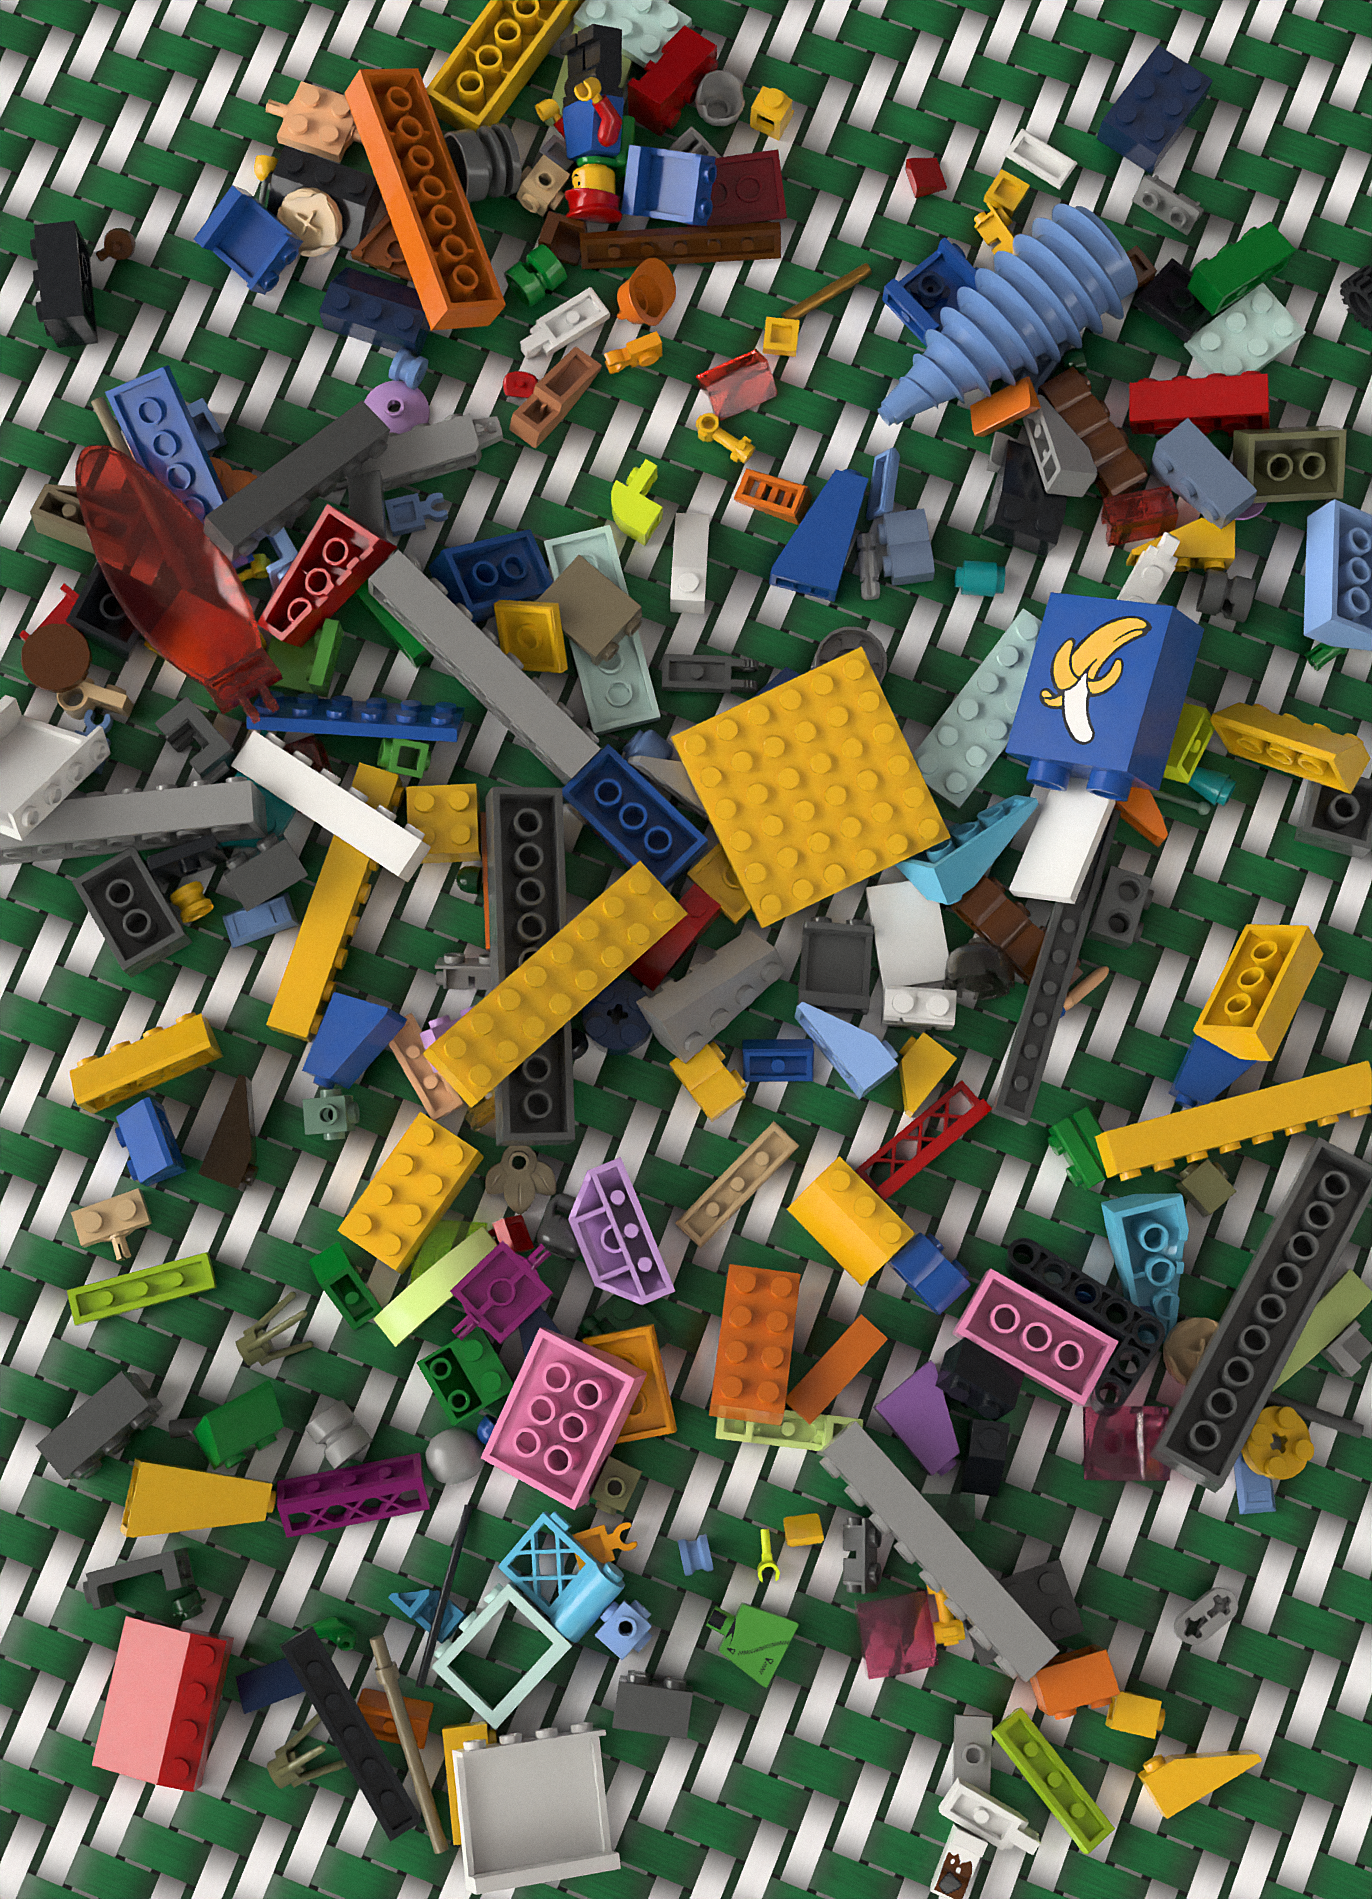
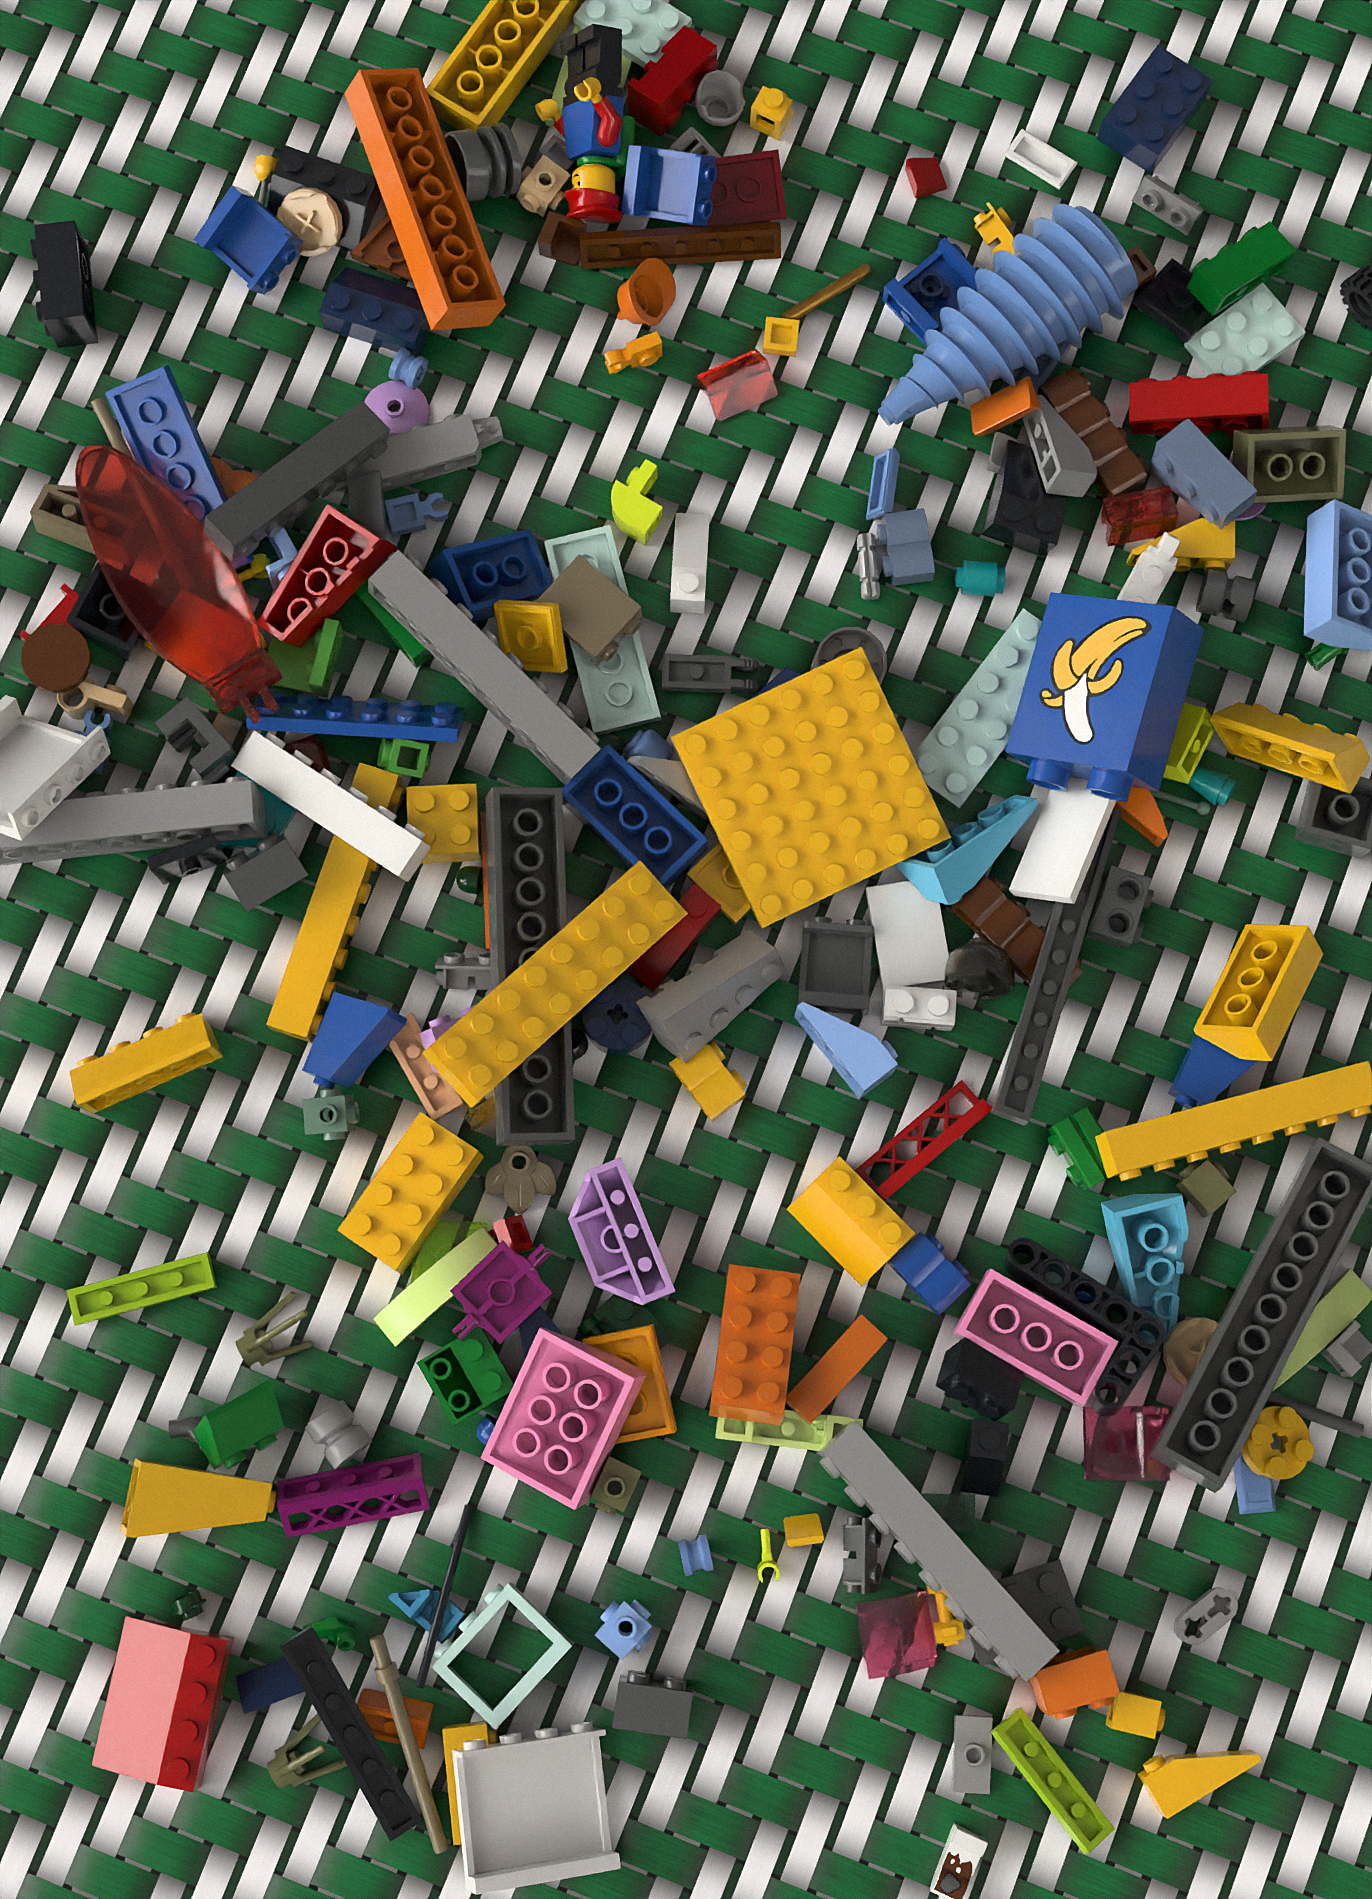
dark grey brick [35,1371,163,1480] -> none
tan plate [71,1188,152,1261] -> none
dark grey brick [72,845,193,978] -> none
dark grey panel [83,1547,195,1610] -> none
reddish brown piece [96,228,136,261] -> none
slope [115,1097,187,1186] -> none
yellow wheel [170,881,214,923] -> none
medium blue panel [187,398,227,454] -> none
dark brown slope [198,1074,259,1192] -> none
medium blue tile [222,892,299,948] -> none
light nougat plate [265,81,363,163] -> none
green slope [308,1241,383,1330] -> none
light grey hair [425,1427,484,1485] -> none
medium azure piece [498,1511,625,1643] -> none
red piece [503,371,538,398] -> none
green wheel [504,244,567,308] -> none
nougat slope [509,346,602,449] -> none
white hinge [520,287,610,360] -> none
dark grey piece [537,1193,581,1258] -> none
light orange plate [572,1522,638,1570] -> none
tan tile [675,1122,799,1249] -> none
yellow bar [695,413,756,464] -> none
bright green torso [706,1602,799,1688] -> none
orange slope [734,468,812,525] -> none
blue slope [742,1039,814,1082] -> none
blue slope [769,469,869,602] -> none
medium lavender slope [873,1360,960,1477] -> none
yellow slope [899,1032,957,1118] -> none
white hinge [939,1777,1041,1855] -> none
yellow plate [983,169,1030,217] -> none
light nougat piece [1060,966,1109,1018] -> none
dark green hinge [1061,347,1087,373] -> none

